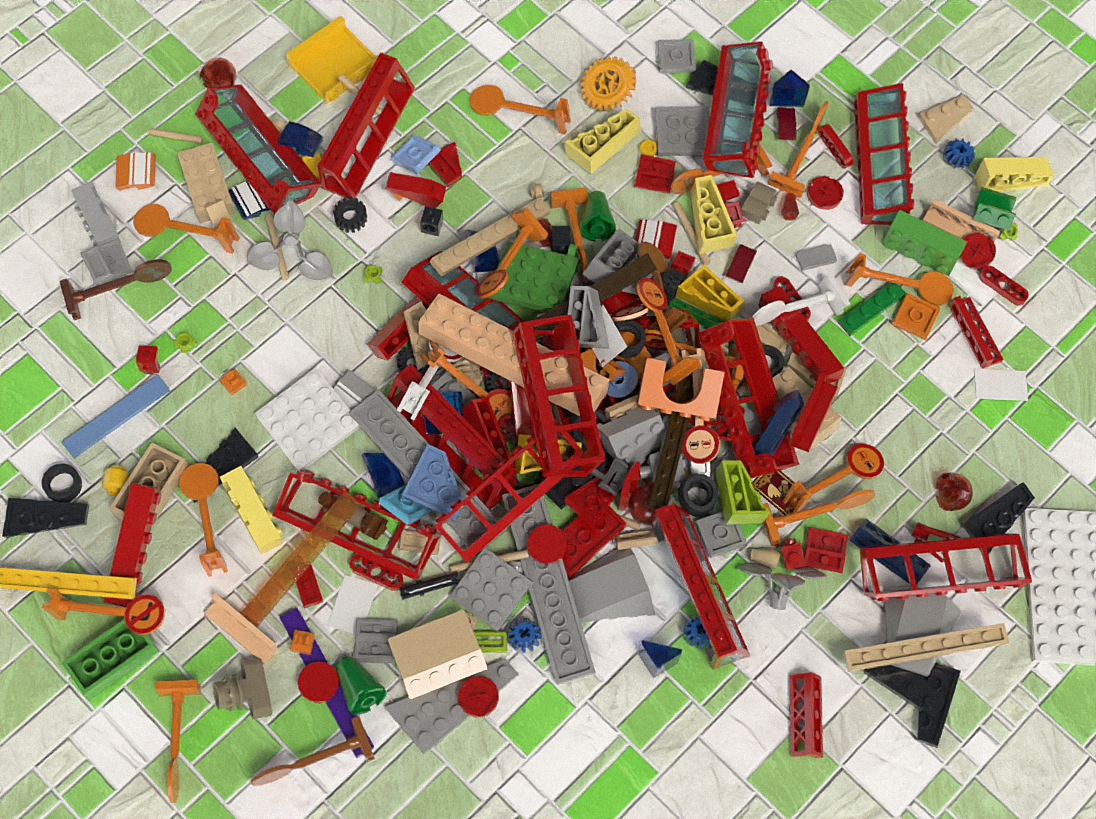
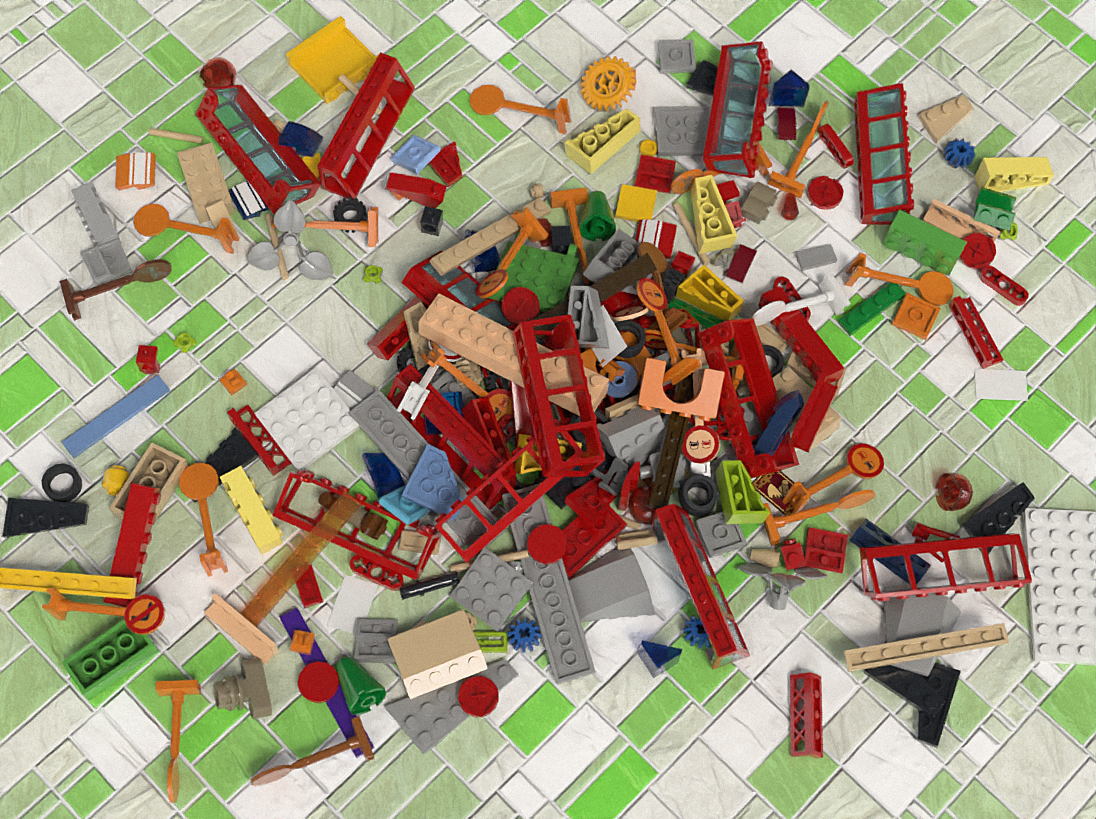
none -> red fence [227,405,292,476]
none -> orange piece [271,207,379,247]
none -> red tile [502,287,540,325]
none -> yellow tile [615,184,657,222]
none -> light grey piece [715,248,736,269]

